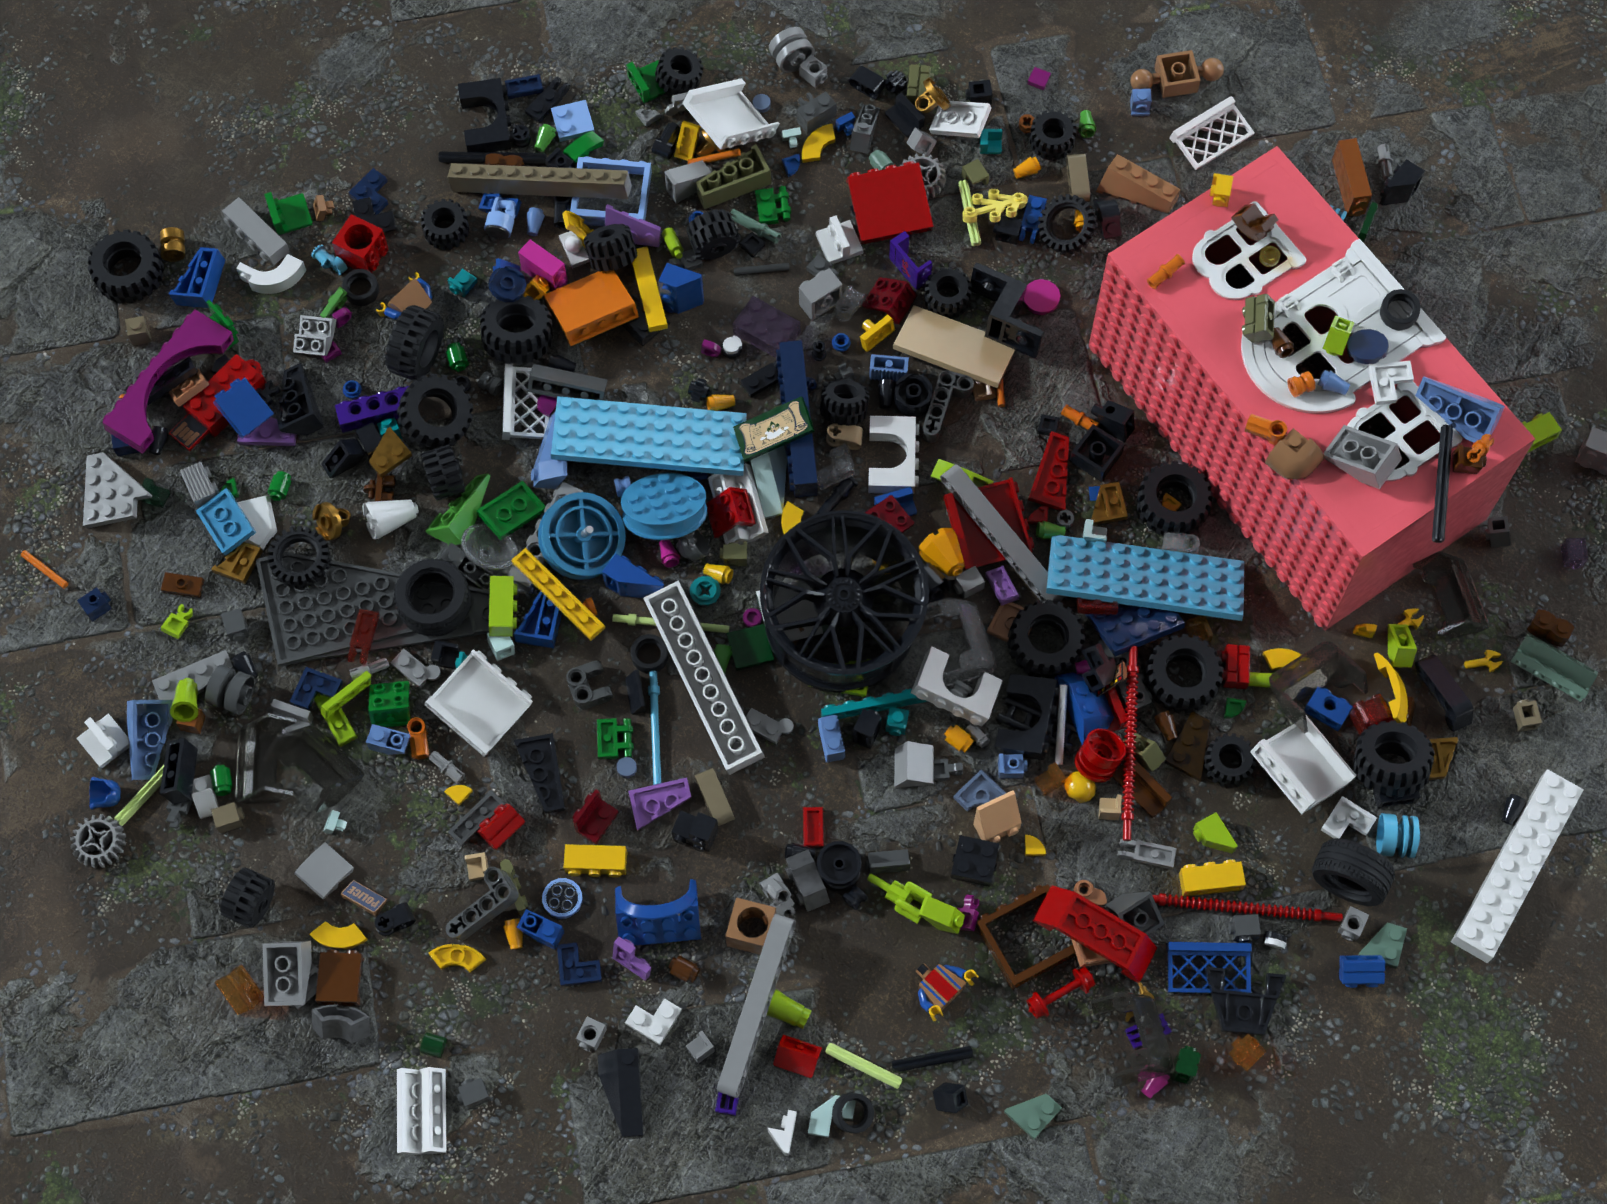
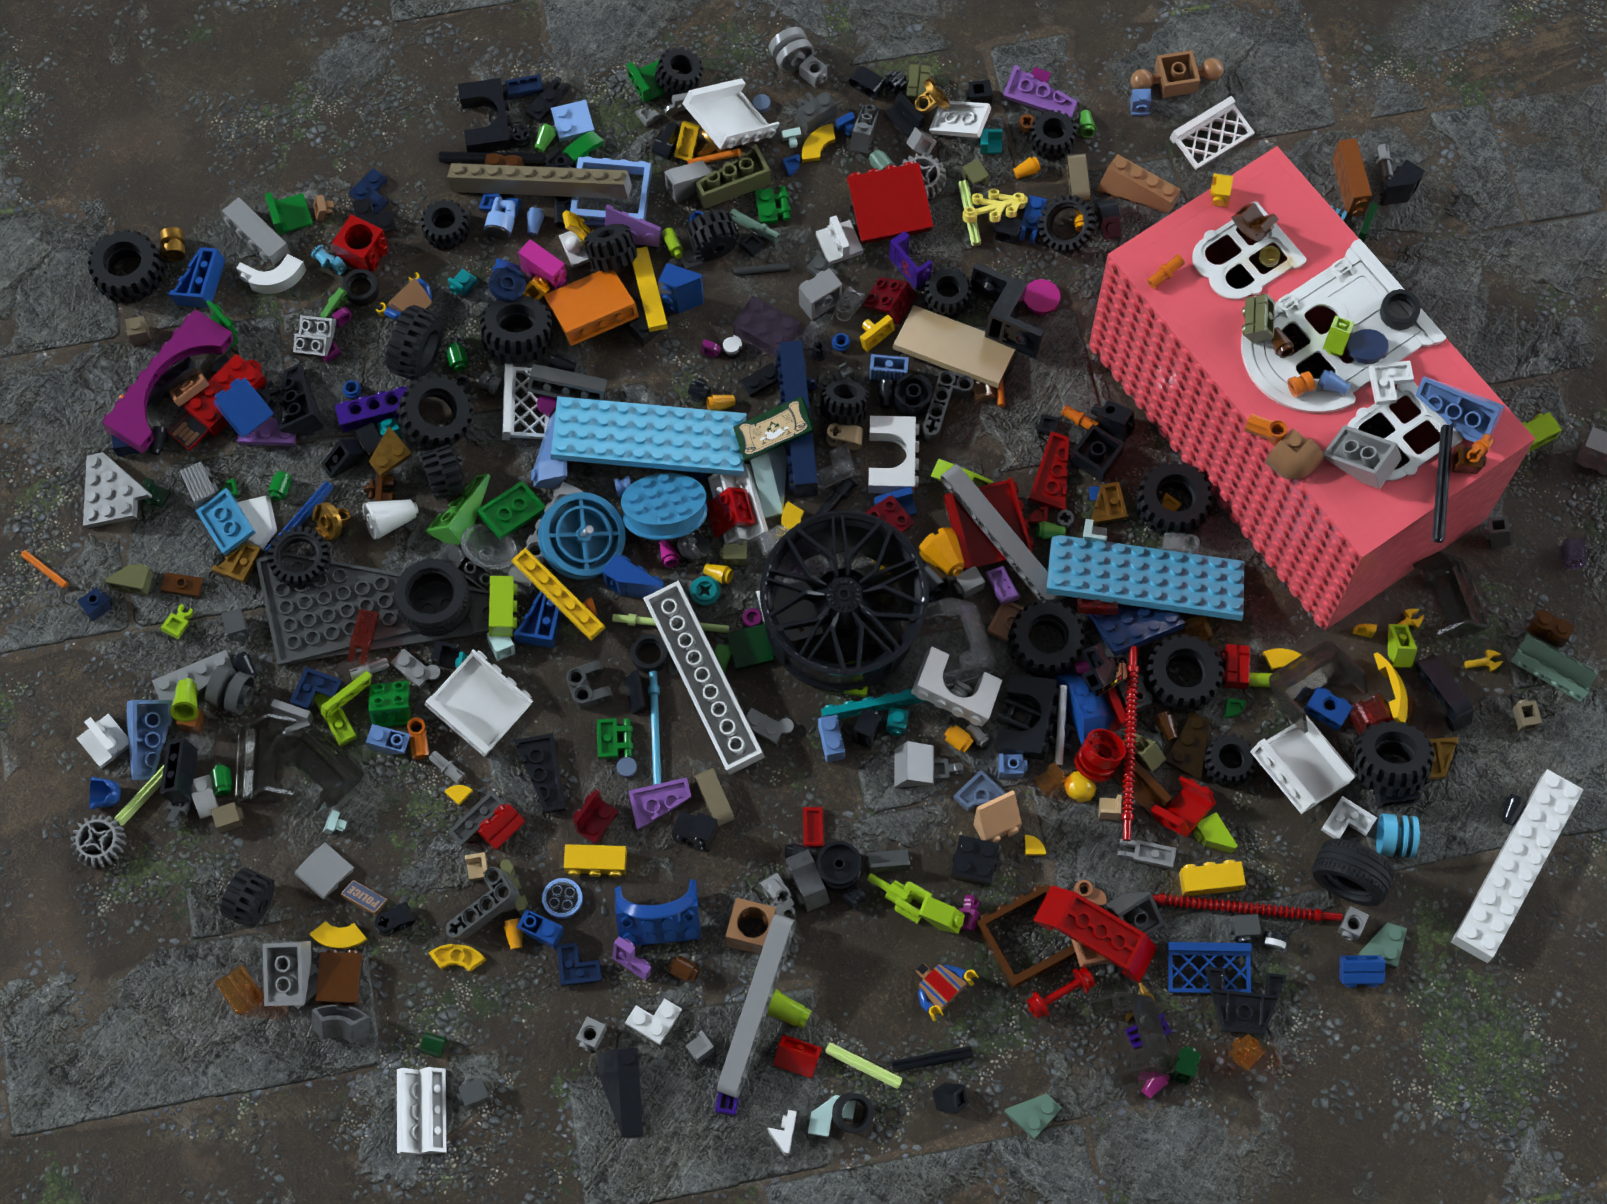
none -> olive slope [105,564,153,596]
none -> blue axle [265,481,334,555]
none -> clear piece [756,525,790,557]
none -> medium lavender wing [1003,65,1077,118]
none -> red panel [1151,776,1216,838]

